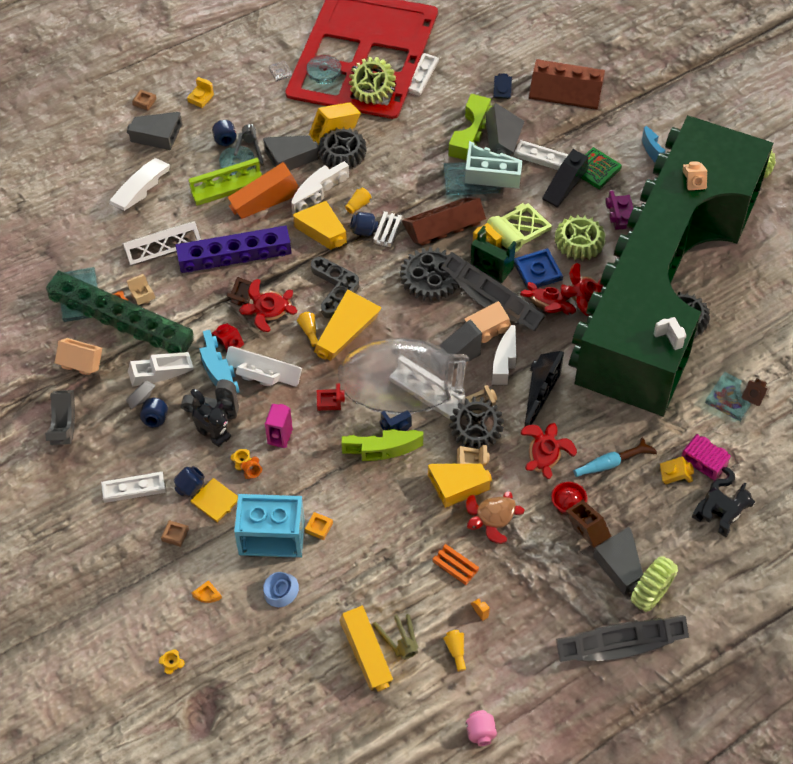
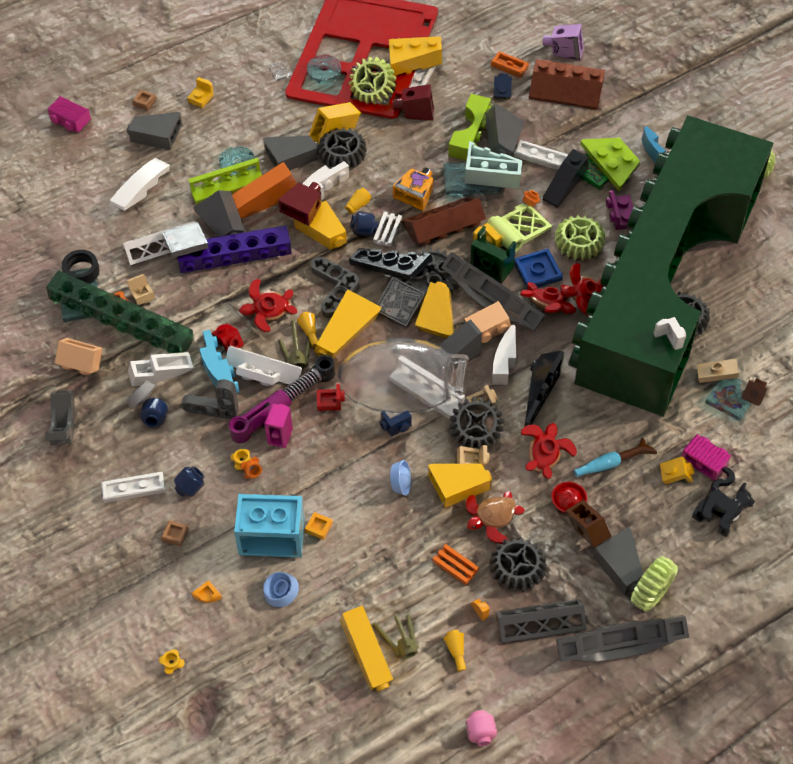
black animal [190,389,231,447] -> none
yellow piece [190,478,238,523] -> none
dark blue head [212,120,237,146] -> none
reddish brown bracket [226,277,252,306] -> none
dark grey plant [234,124,264,165] -> none
lime slope [341,429,423,461] -> none
light nougat bracket [683,162,707,190] -> none
none -> dark pink brick [48,96,91,133]
none -> black tyre [62,249,100,286]
none -> tile [162,222,209,258]
none -> dark grey slope [193,190,245,237]
none -> piece [229,355,335,443]
none -> dark red torso [278,182,321,226]
none -> olive plant [279,319,310,370]
none -> black wing [349,248,432,281]
none -> tile [377,277,426,328]
none -> yellow wedge [389,36,442,77]
none -> light blue hat [390,460,411,496]
none -> dark red torso [393,84,434,121]
none -> light orange torso [393,168,433,211]
none -> yellow slope [415,281,454,339]
none -> dark grey gear [489,536,547,593]
none -> orange tile [491,51,529,78]
none -> dark grey fence [495,599,587,643]
none -> orange plate [522,190,540,207]
none -> lavender torso [543,24,584,60]
none -> lime wing [580,137,640,191]
none -> tan plate [697,359,739,383]

